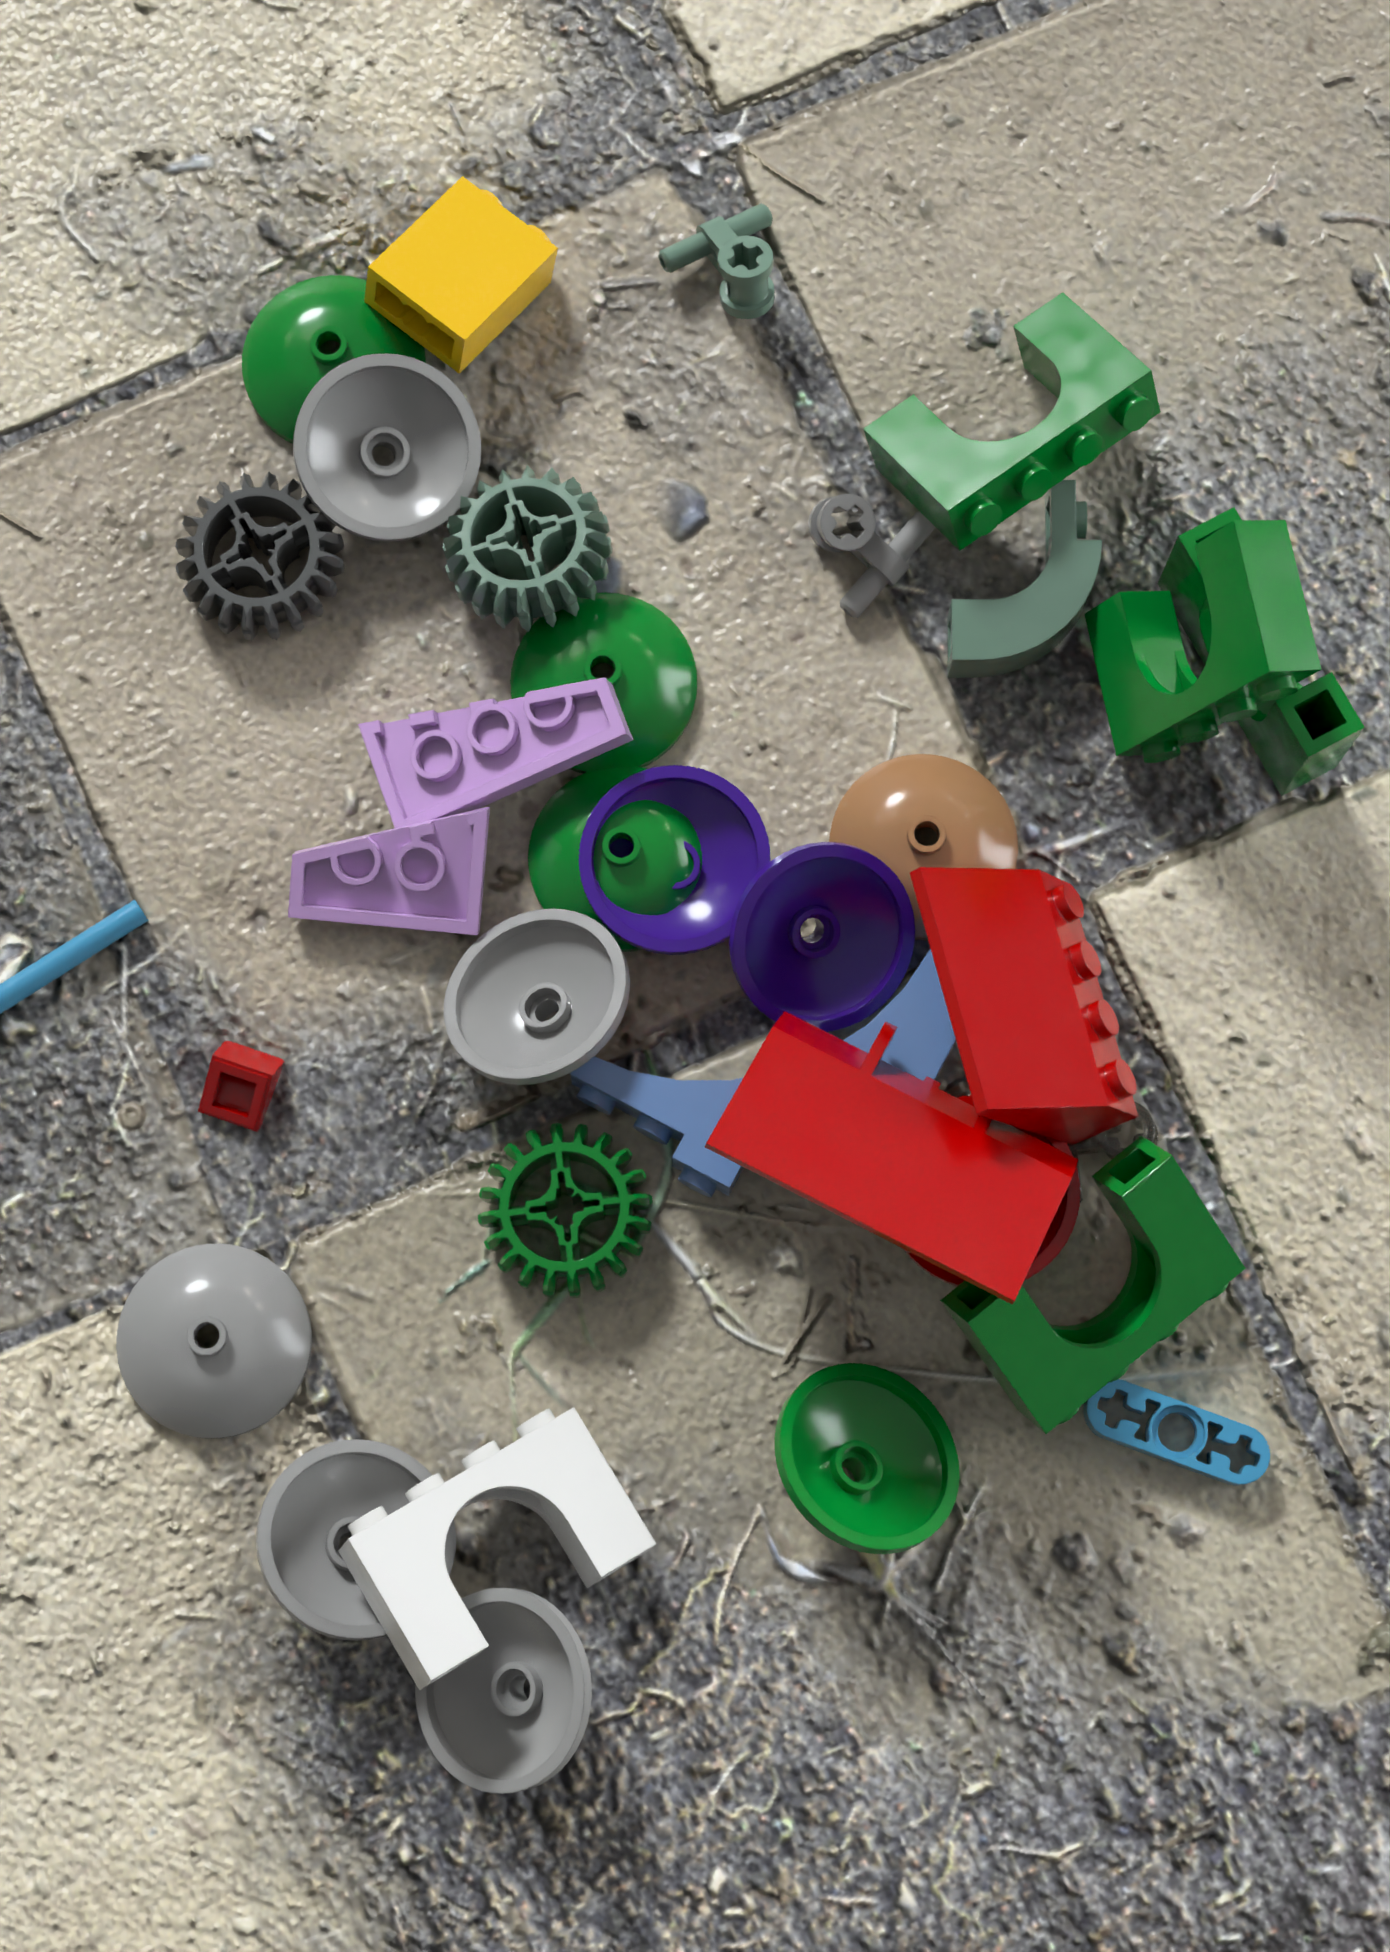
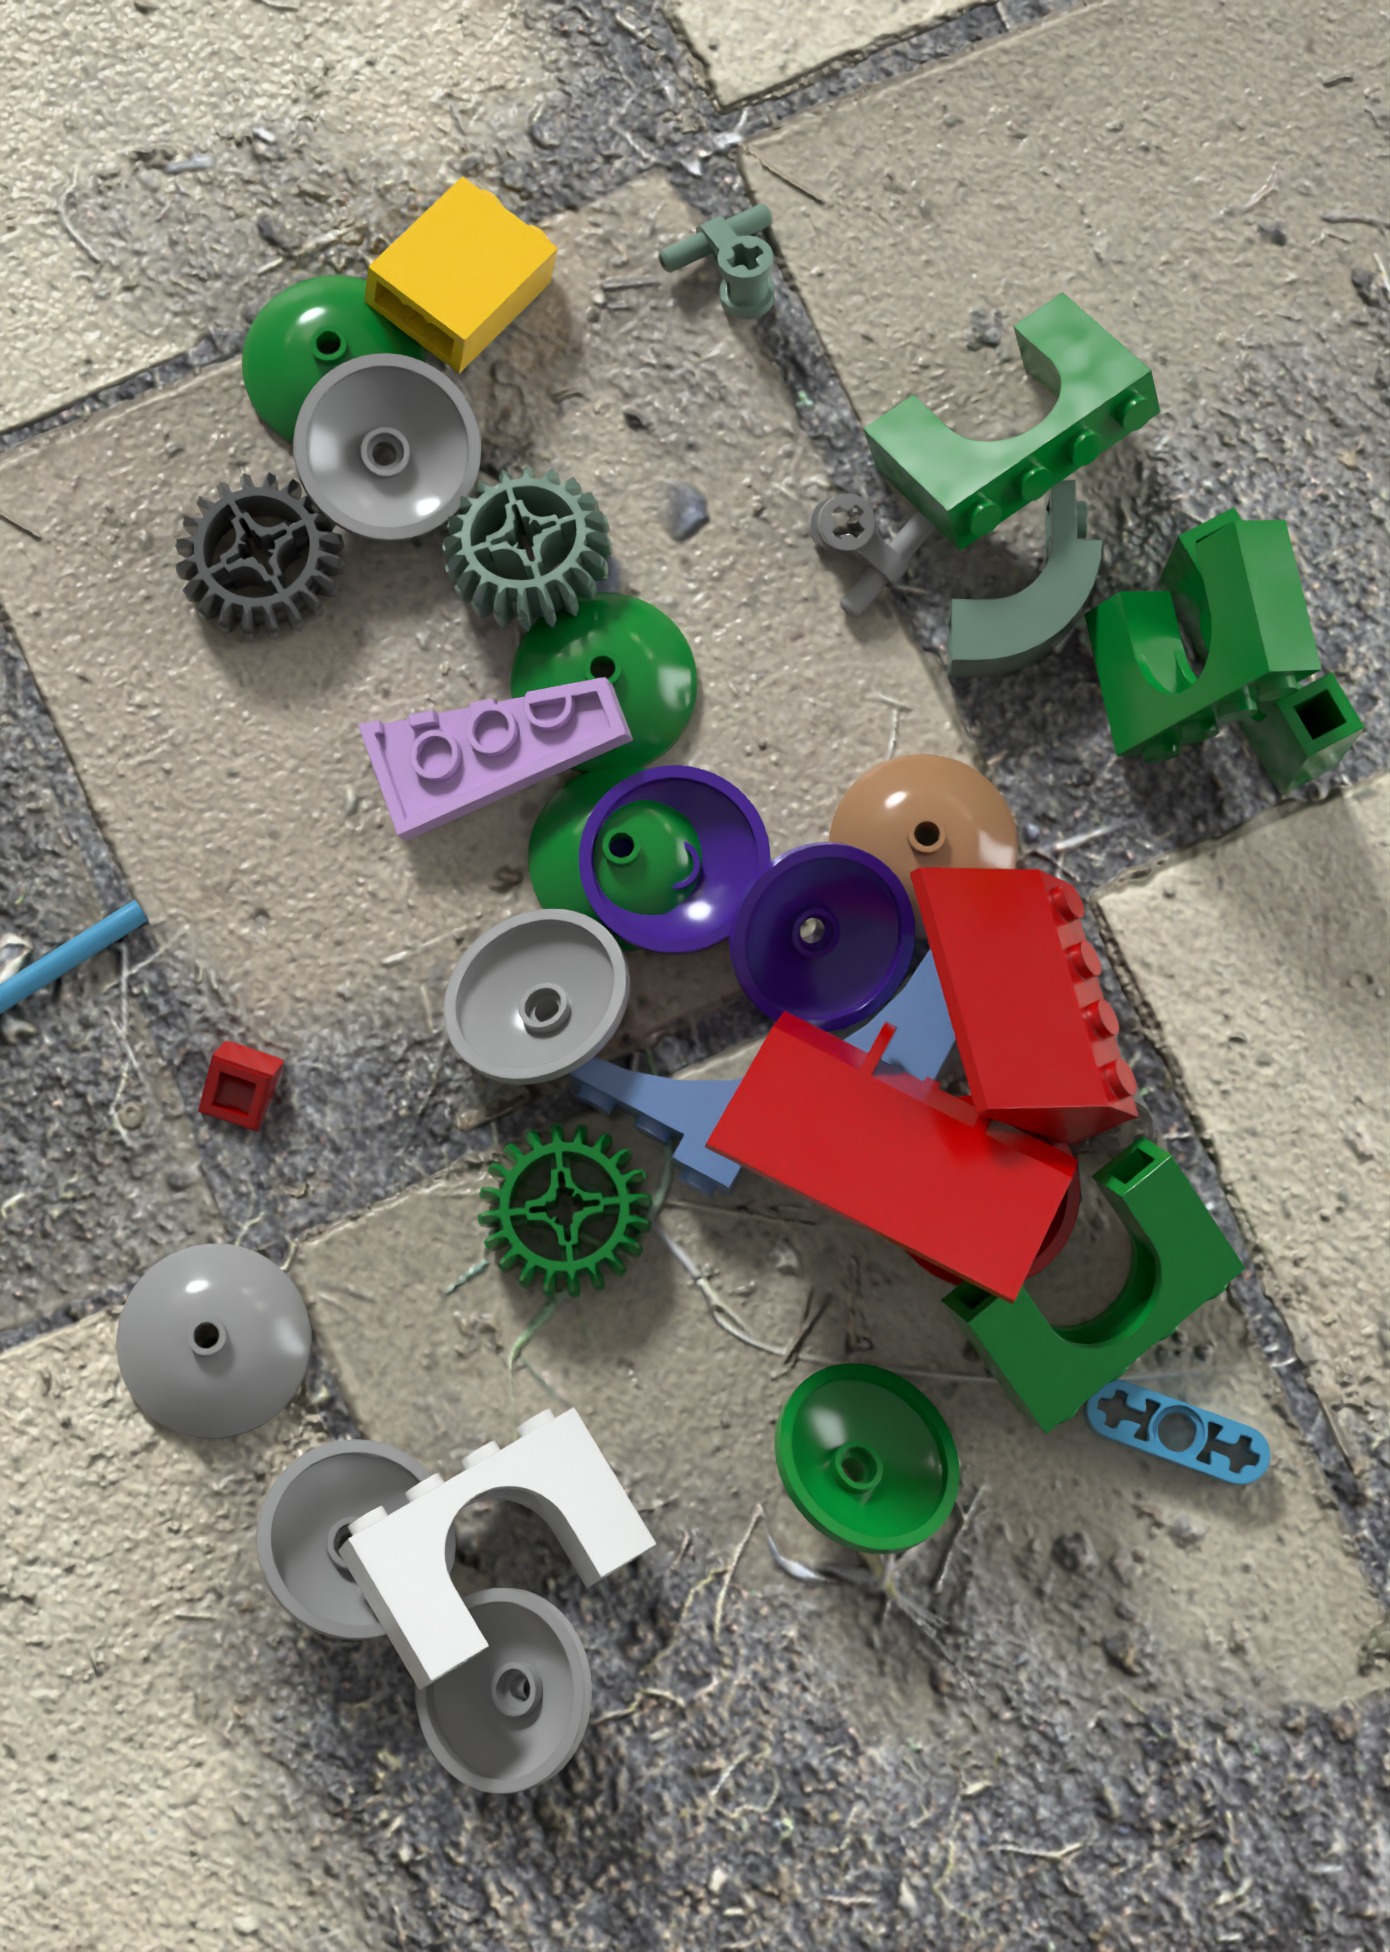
lavender wing [288,806,490,935] -> none

